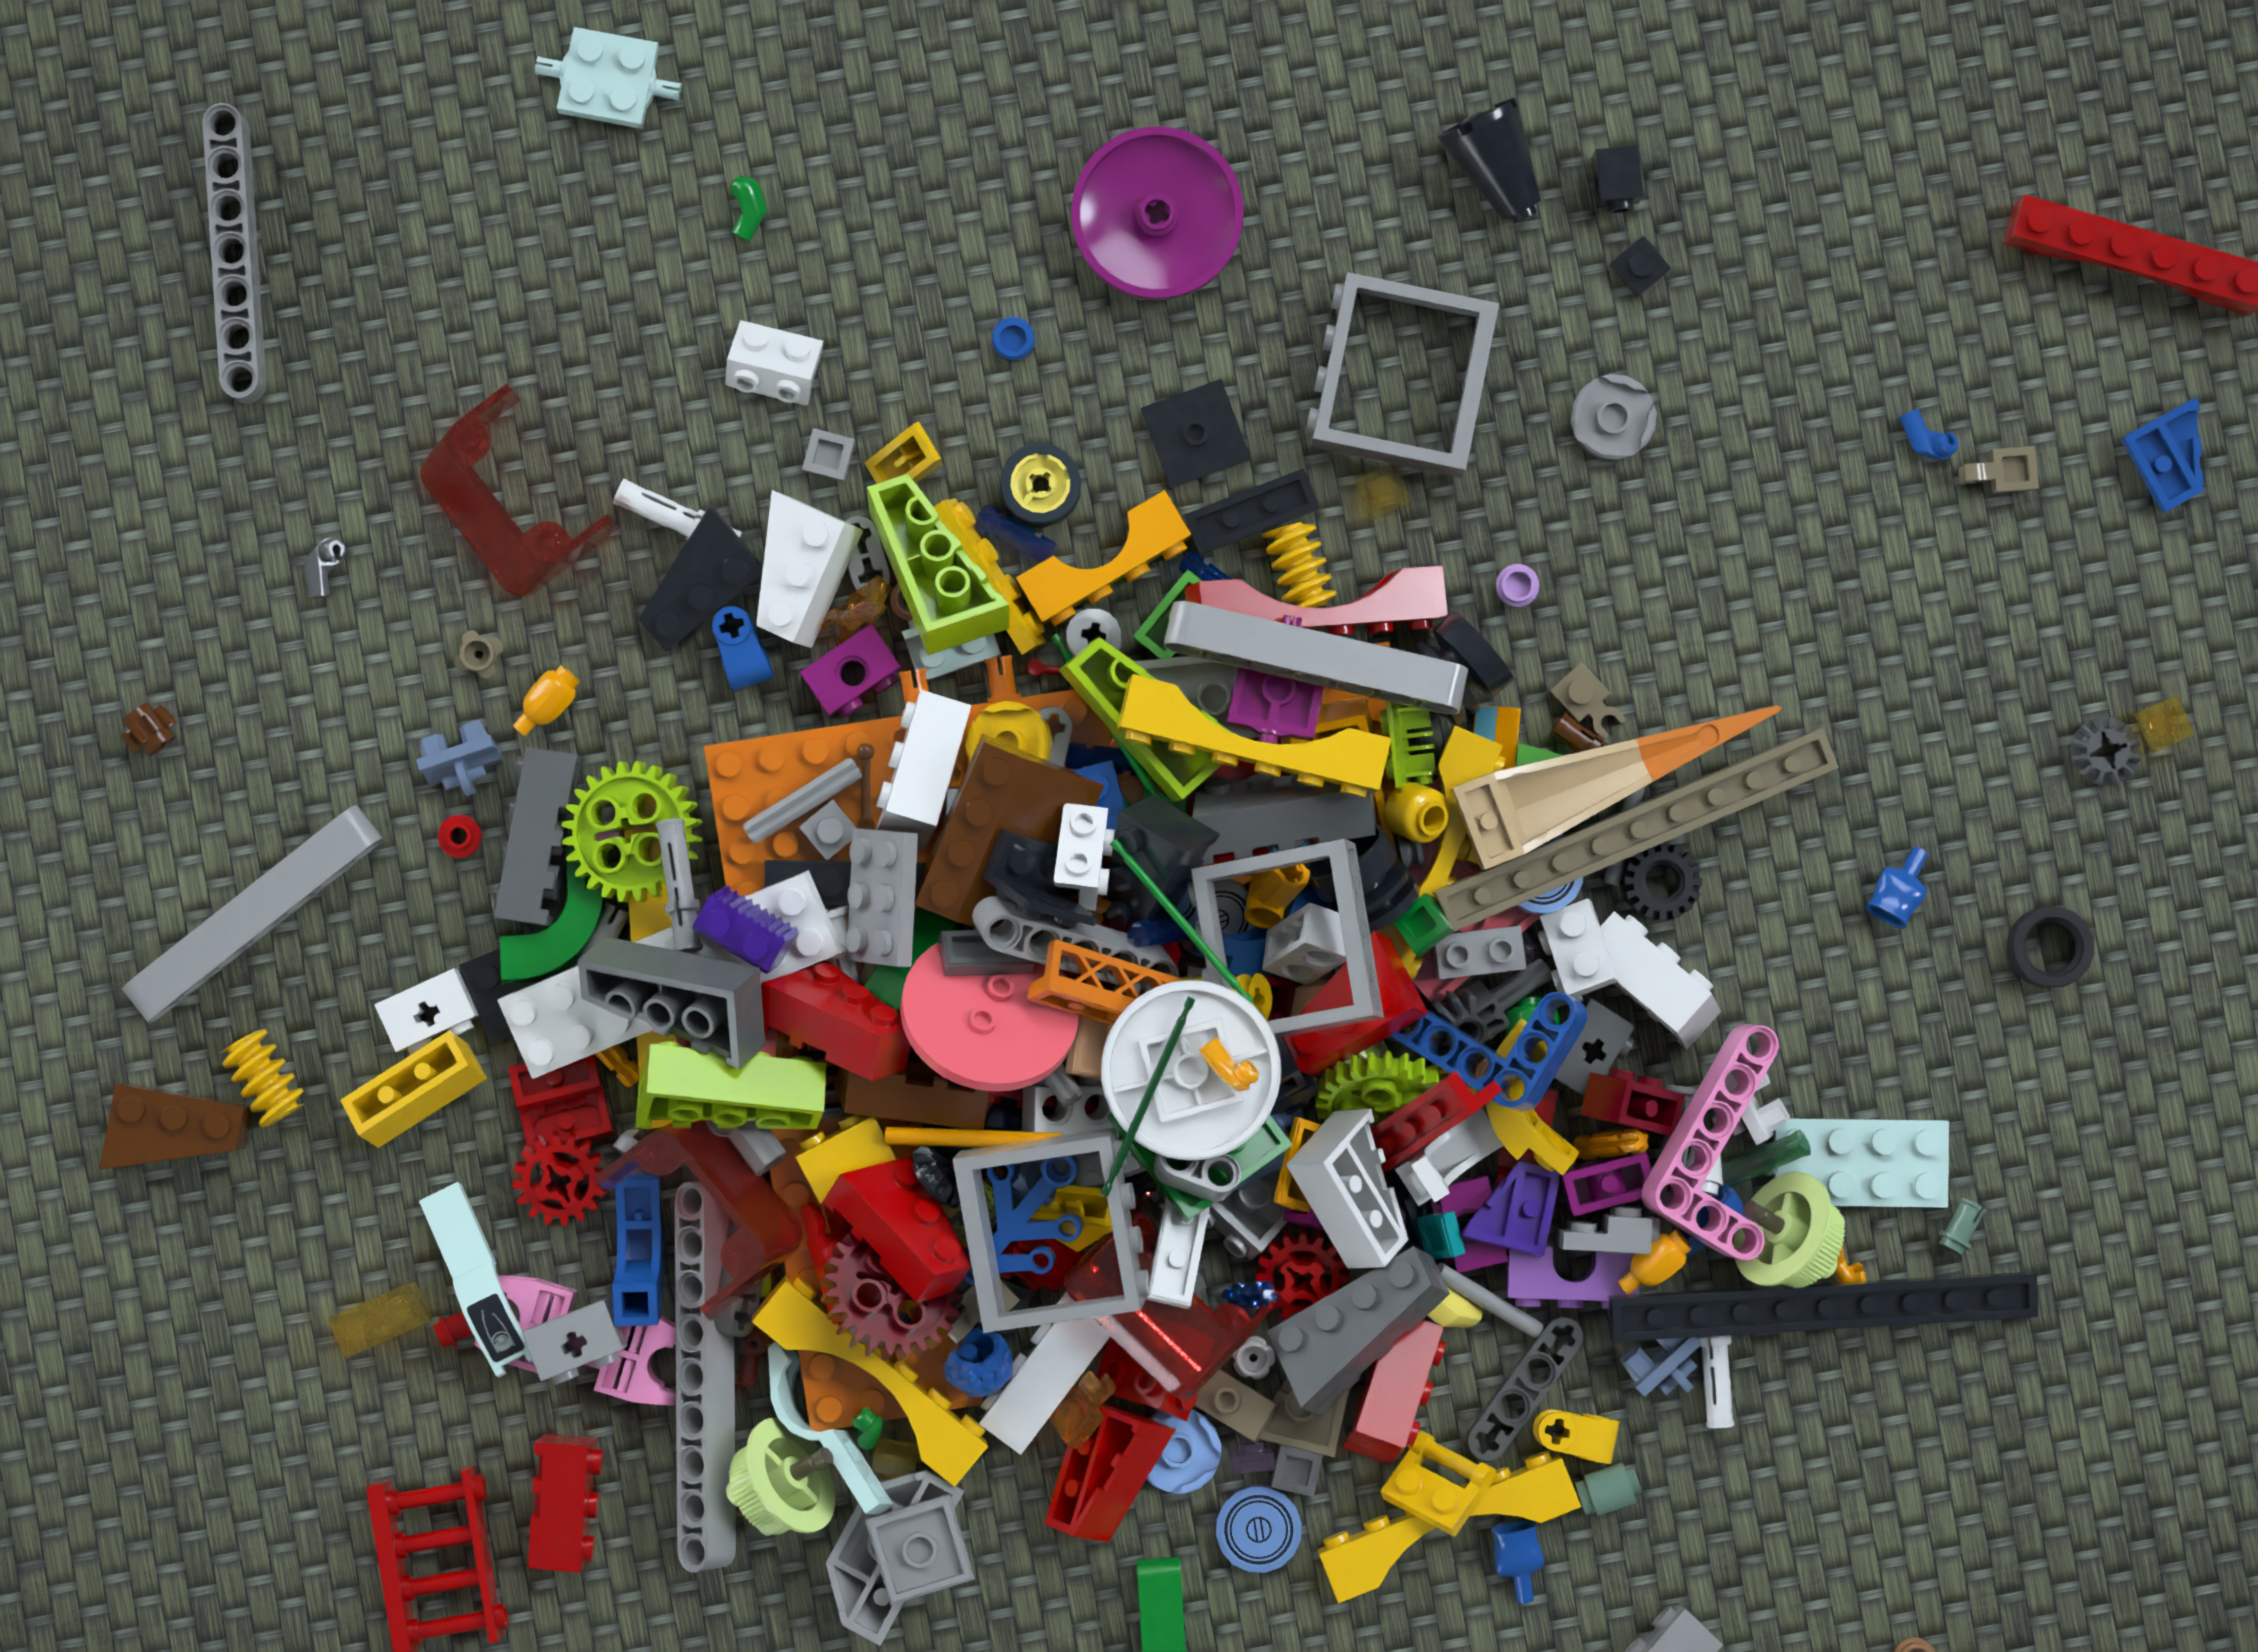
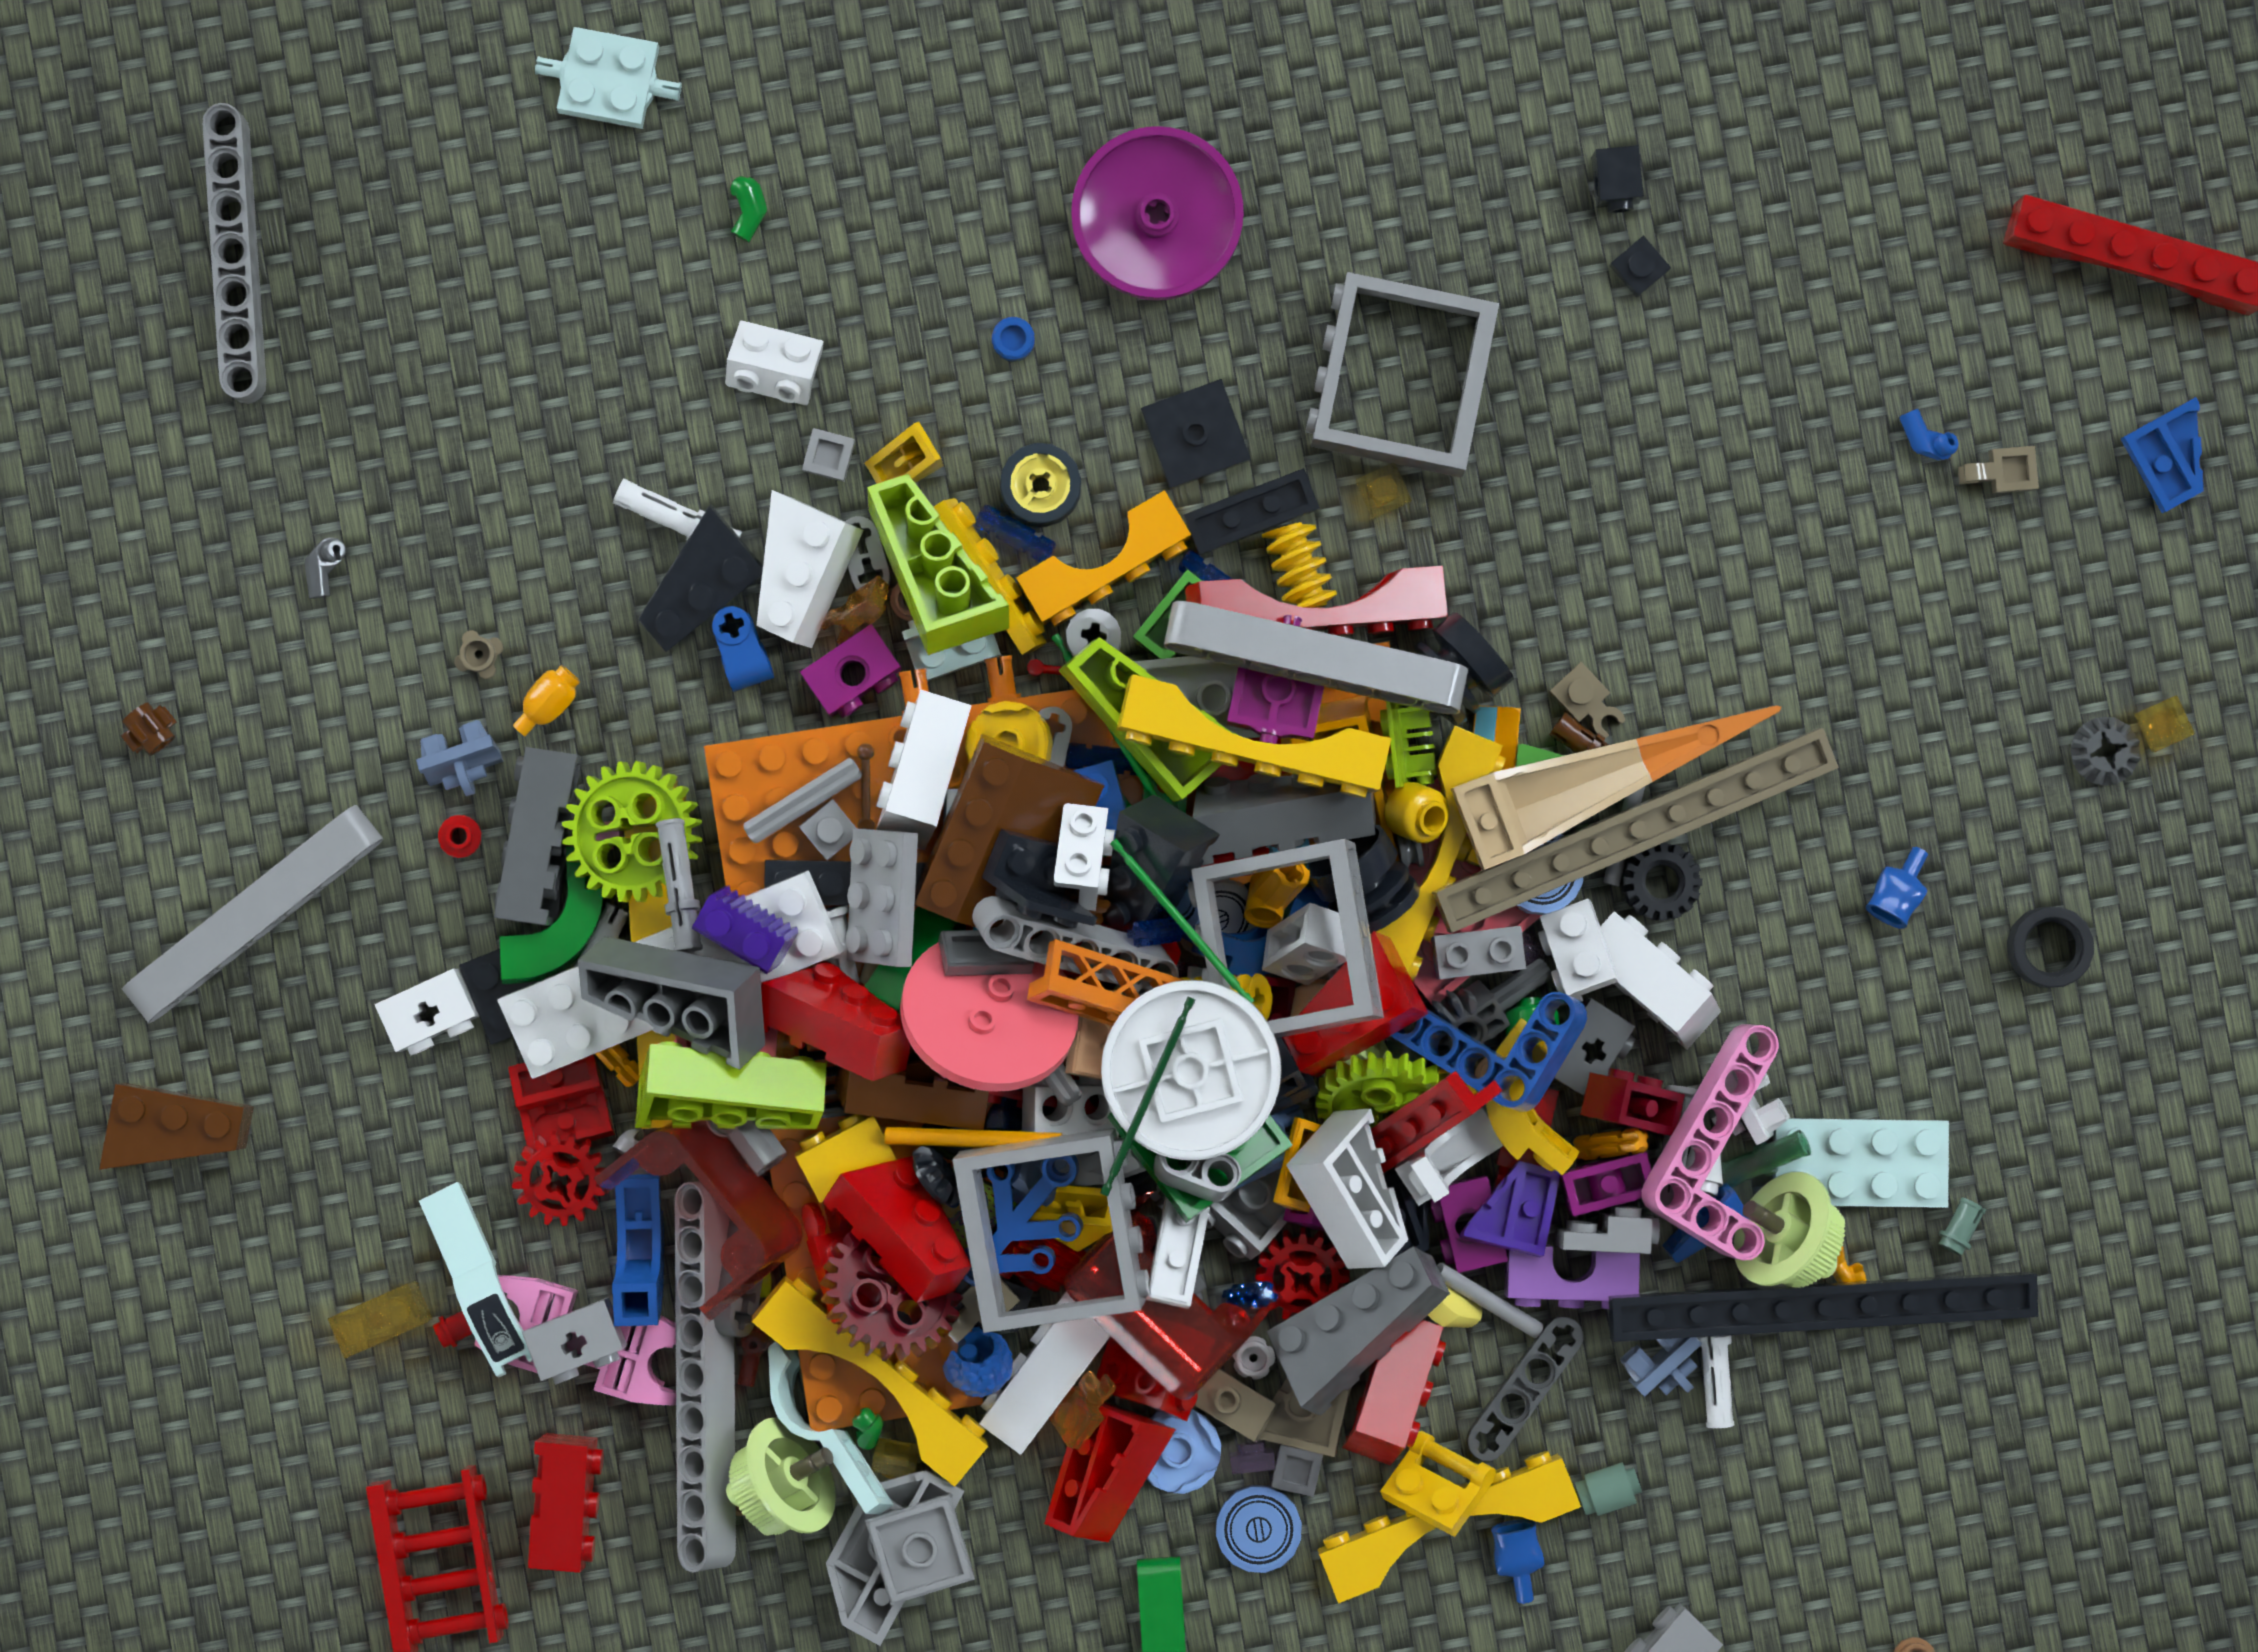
yellow piece [221,1029,304,1128] -> none
yellow brick [340,1030,487,1148] -> none
clear red windscreen [420,383,620,597] -> none
light orange arm [1199,1036,1259,1092] -> none
green plate [1393,893,1454,957] -> none
teal tile [1416,1211,1465,1259] -> none
black cone [1438,97,1541,223] -> none
lavender plate [1496,564,1539,607] -> none
yellow piece [1532,1409,1620,1464] -> none
light grey tile [1570,374,1657,461] -> none
light orange plant [1618,1229,1692,1295] -> none

